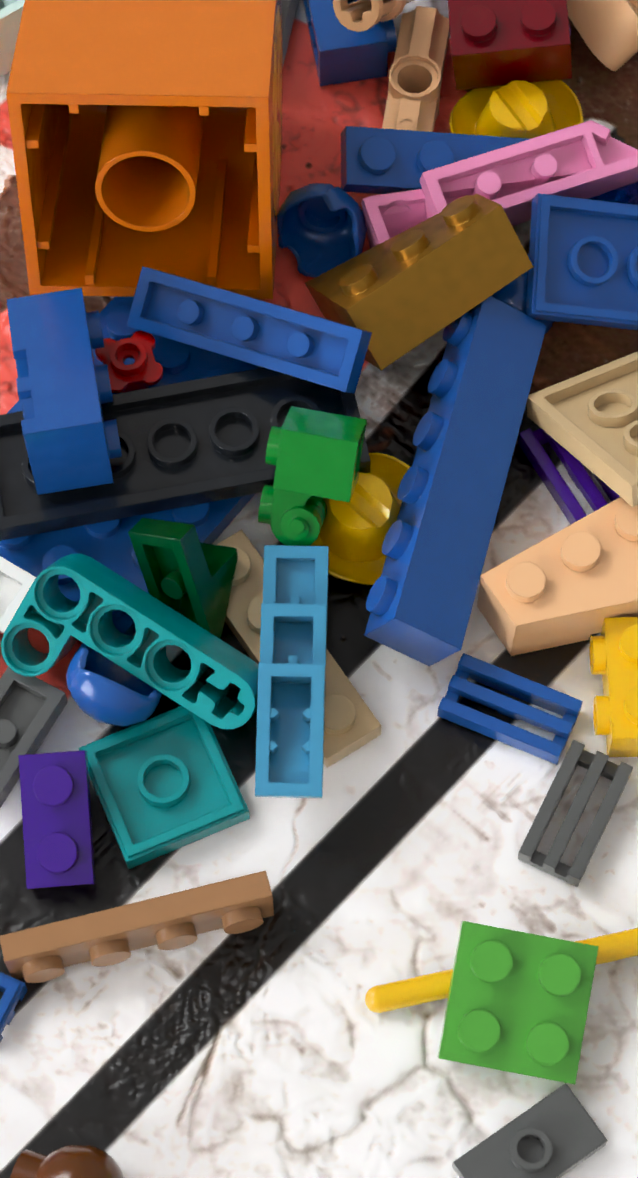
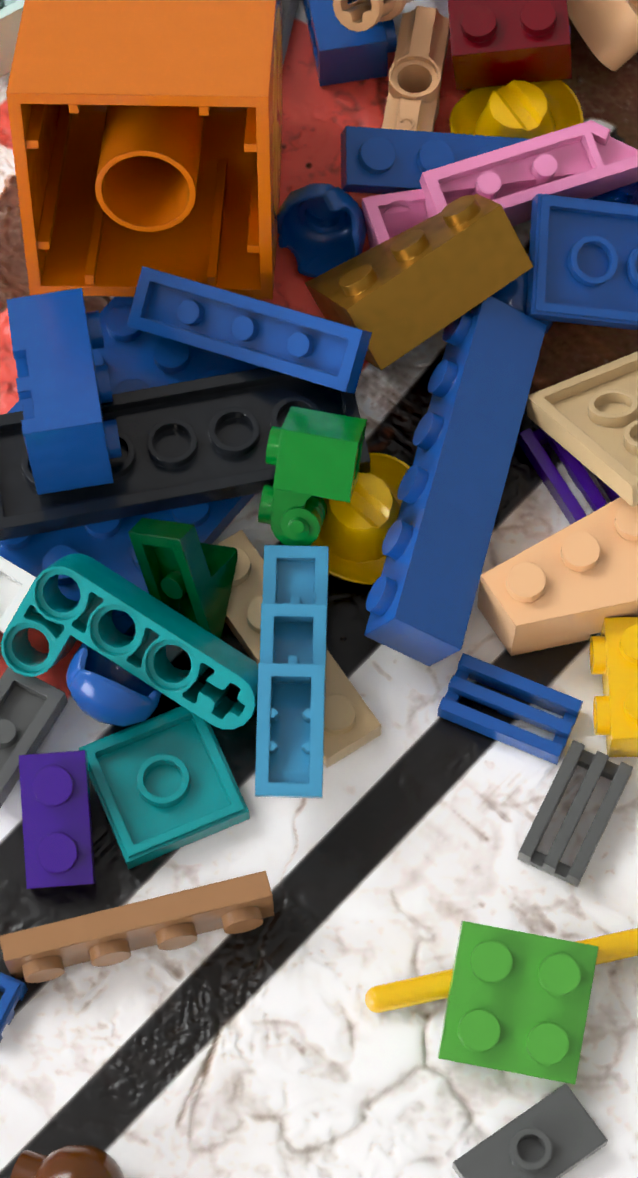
red plate [95,331,163,393] -> none

